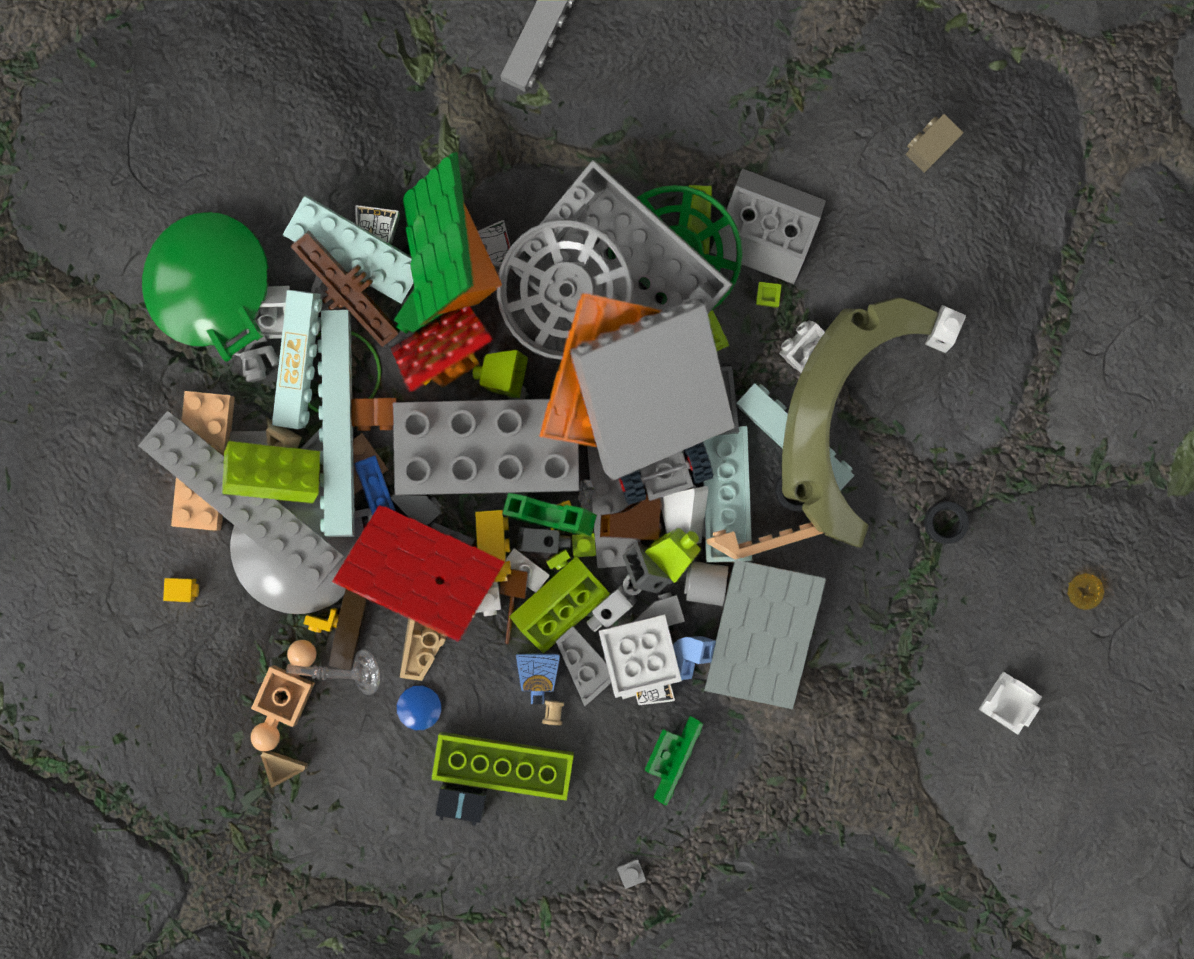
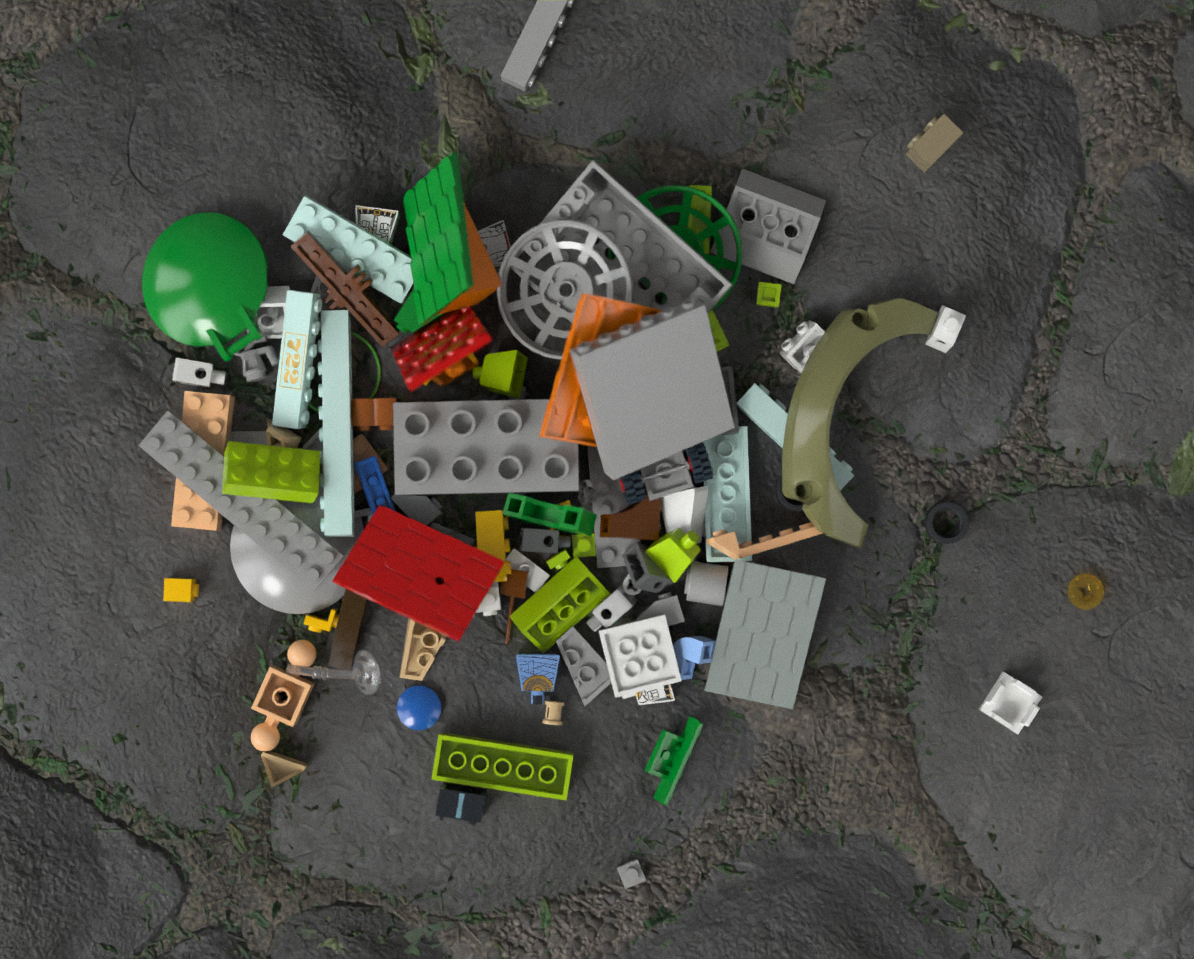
none -> white torso [172,358,226,388]

